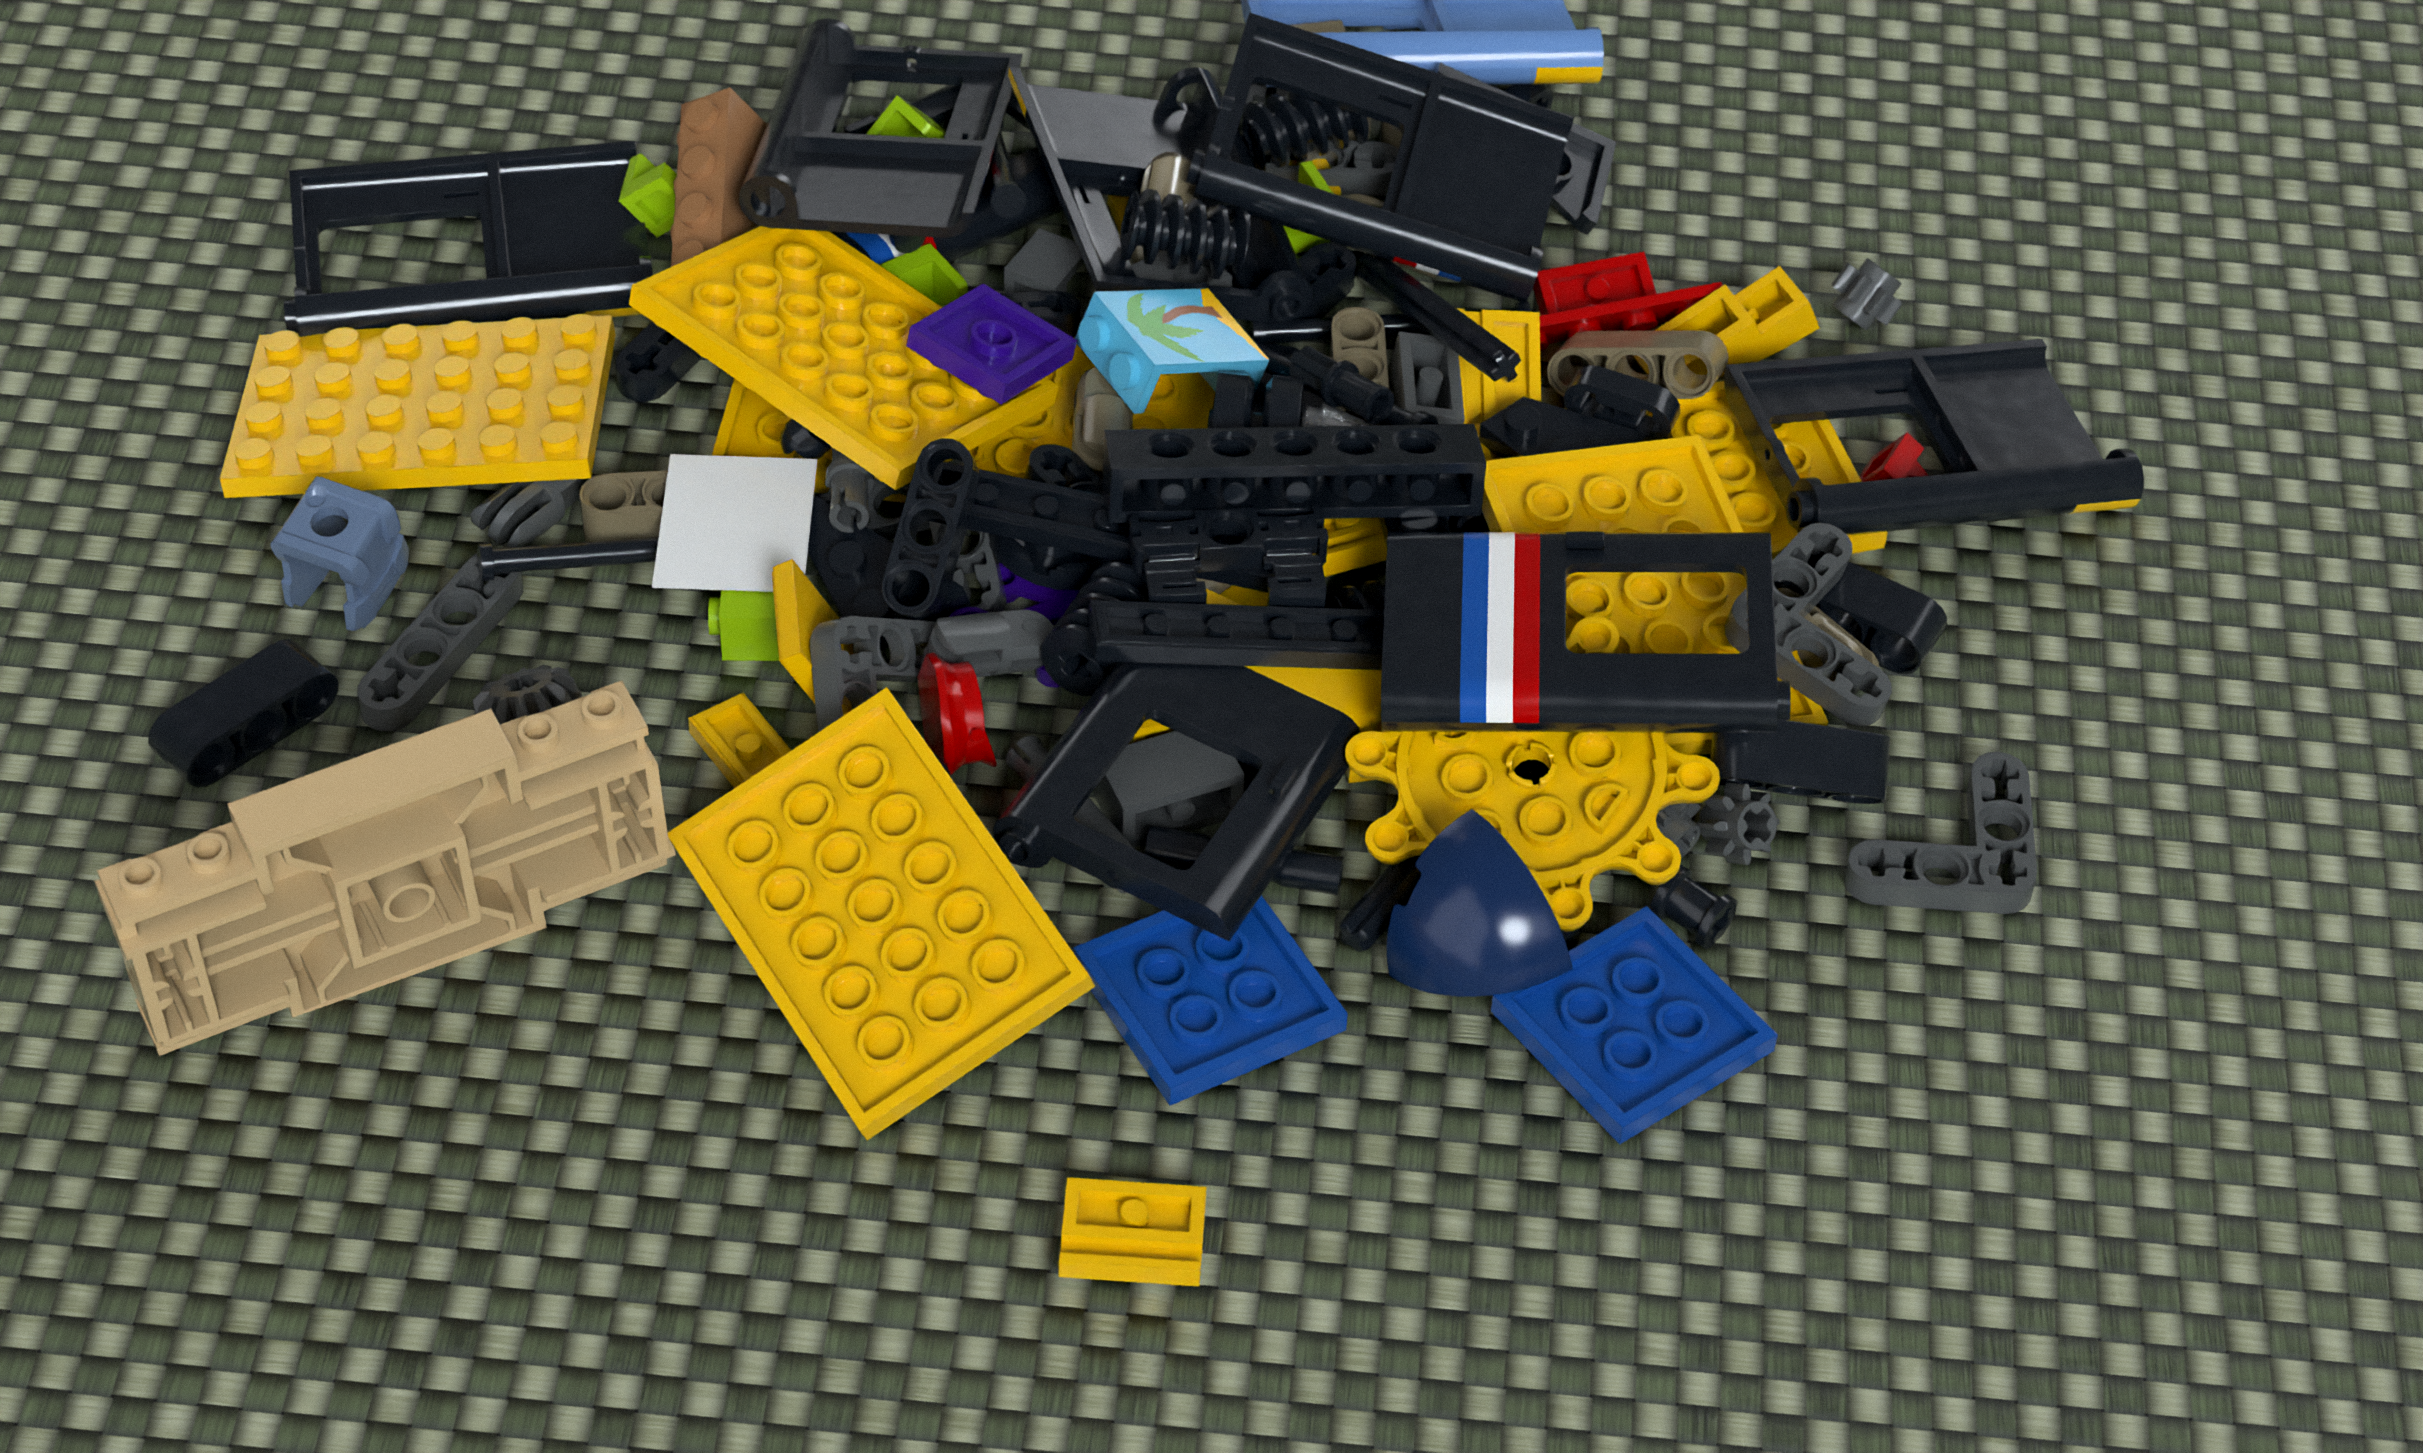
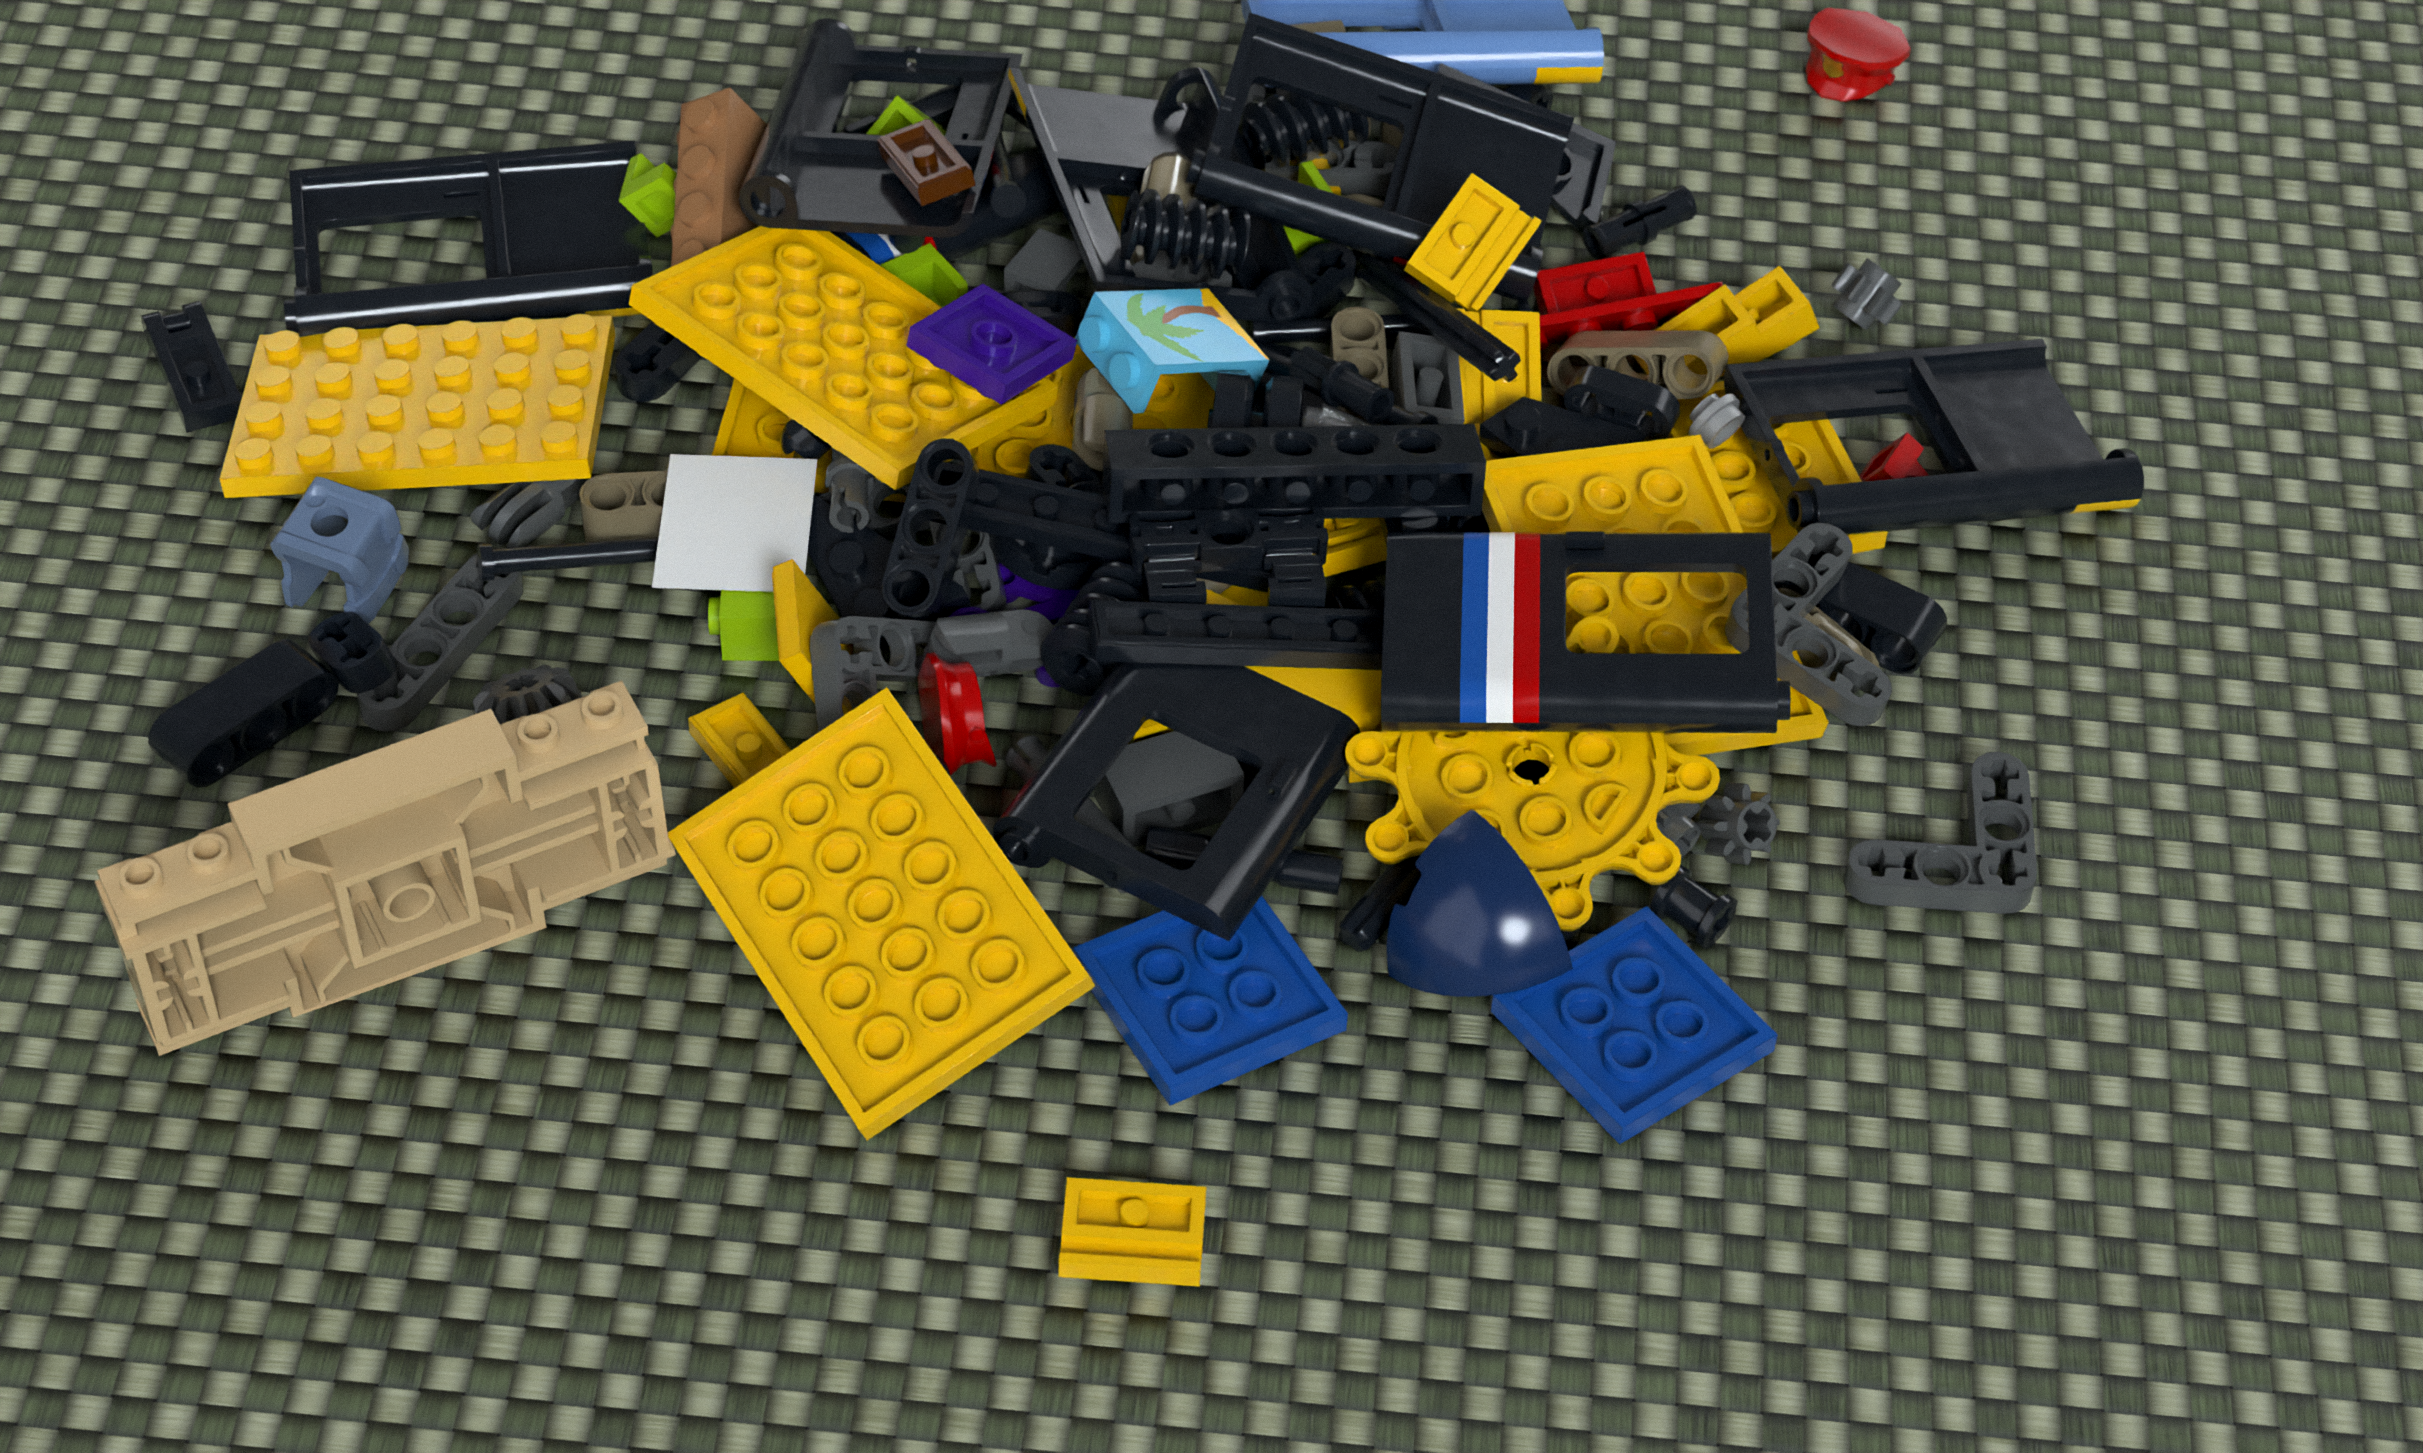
black beam [1710,720,1890,804] -> none
none -> black plate [141,301,242,433]
none -> black beam [308,612,397,693]
none -> reddish brown plate [877,119,976,206]
none -> yellow plate [1404,173,1542,312]
none -> black pin [1583,185,1697,260]
none -> light grey plate [1688,394,1745,449]
none -> red hat [1806,8,1910,102]

